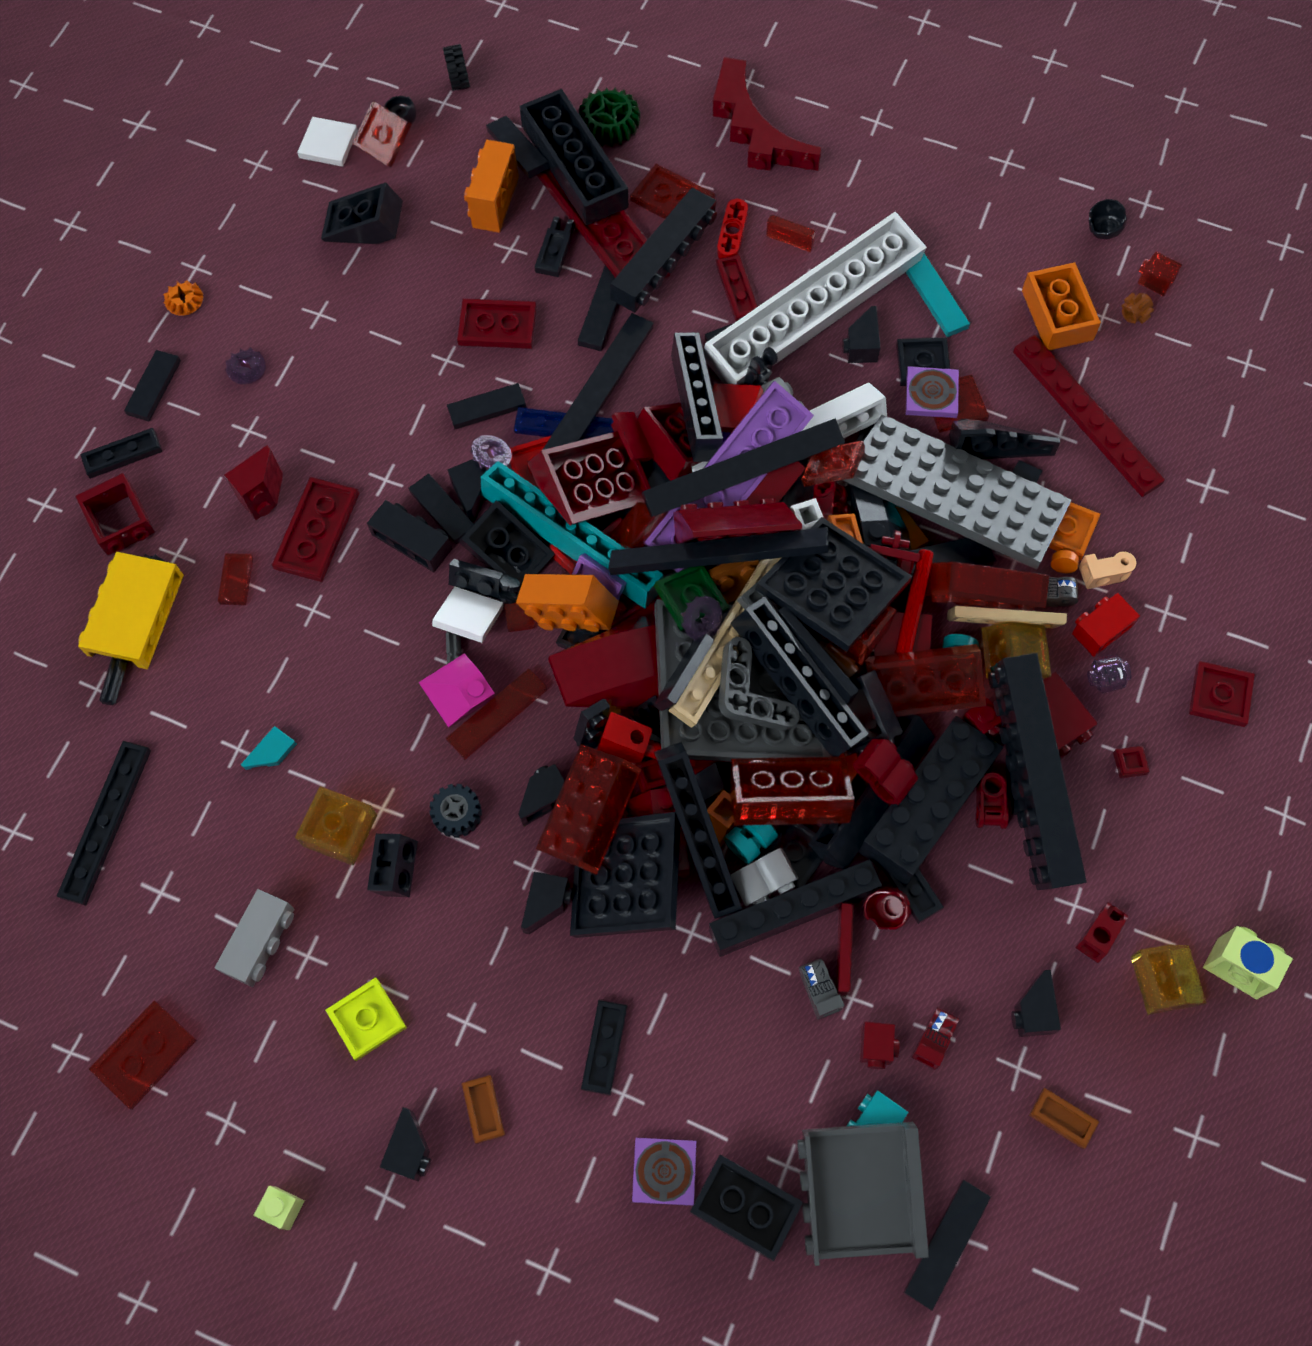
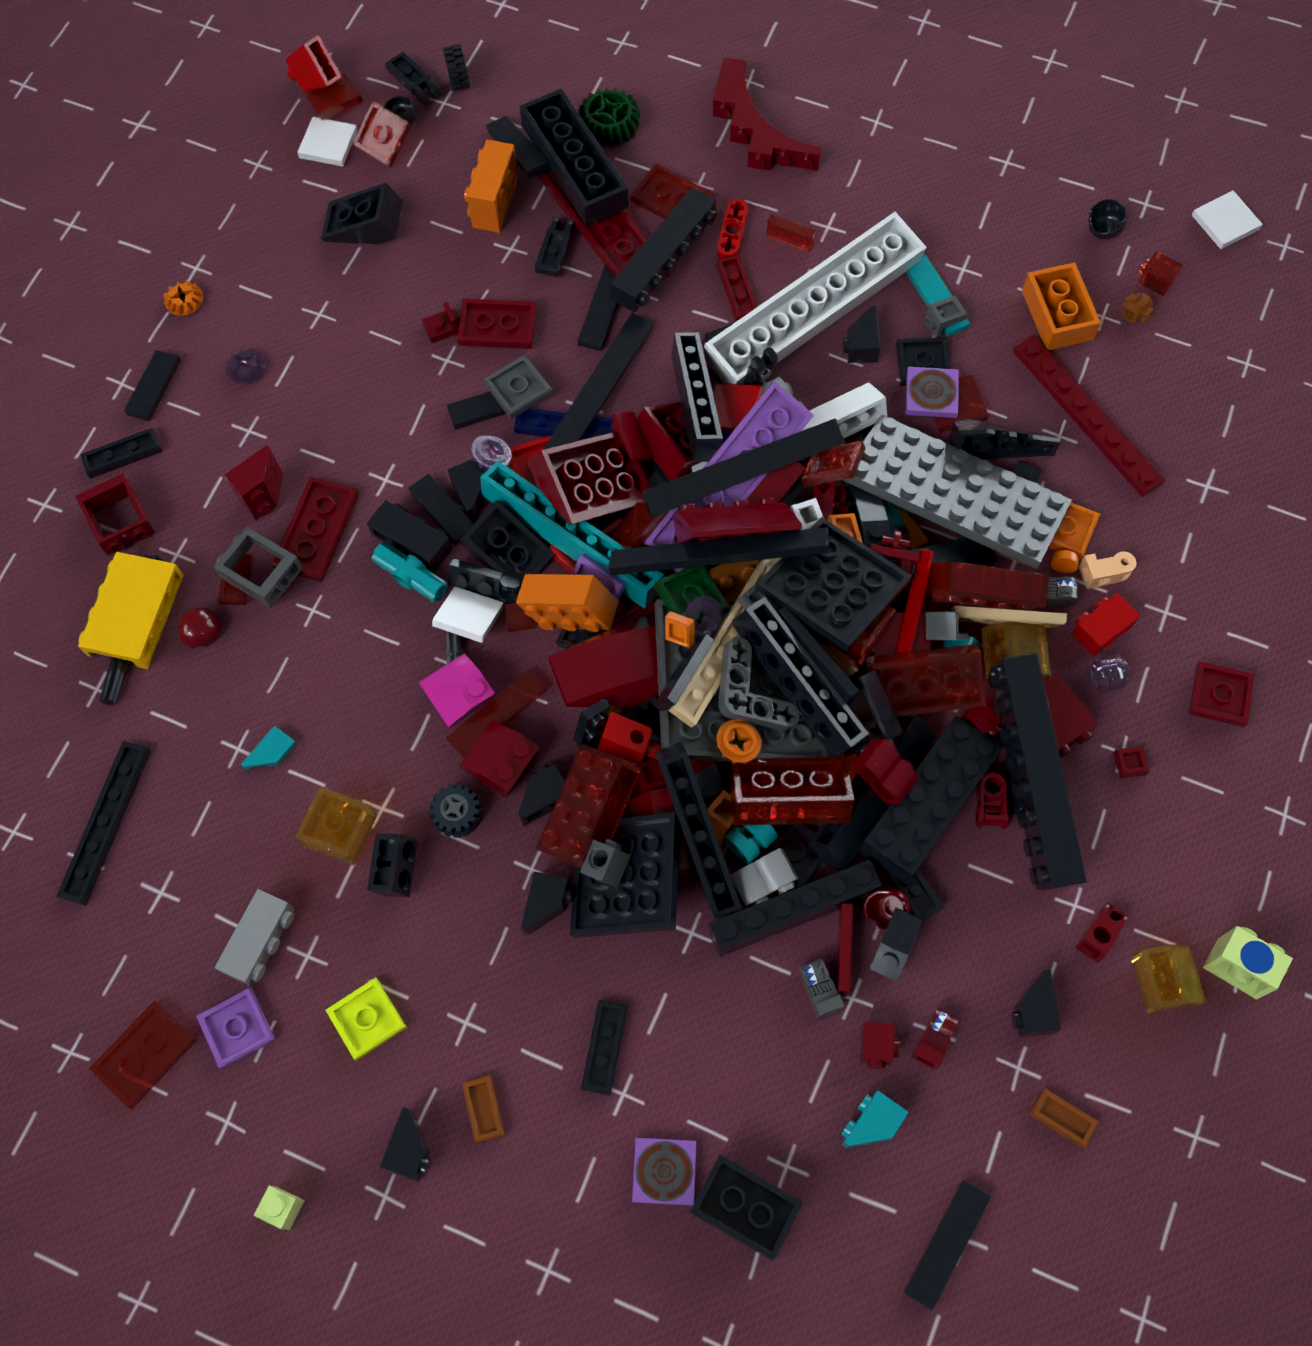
dark grey panel [797,1122,929,1266] -> none
none -> dark red hair [178,608,221,648]
none -> medium lavender tile [196,988,276,1070]
none -> dark grey window [214,527,303,609]
none -> red torso [286,35,341,90]
none -> clear red tile [303,73,363,120]
none -> teal piece [371,542,448,603]
none -> black hinge [385,51,441,106]
none -> dark red bracket [422,302,460,344]
none -> dark red slope [459,721,539,797]
none -> dark grey tile [483,355,553,419]
none -> dark grey brick [580,839,630,888]
none -> orange tile [665,611,695,648]
none -> orange gear [716,719,761,764]
none -> black slope [870,907,923,981]
none -> dark grey bracket [925,295,967,338]
none -> dark grey panel [926,611,968,640]
none -> white tile [1192,191,1263,249]

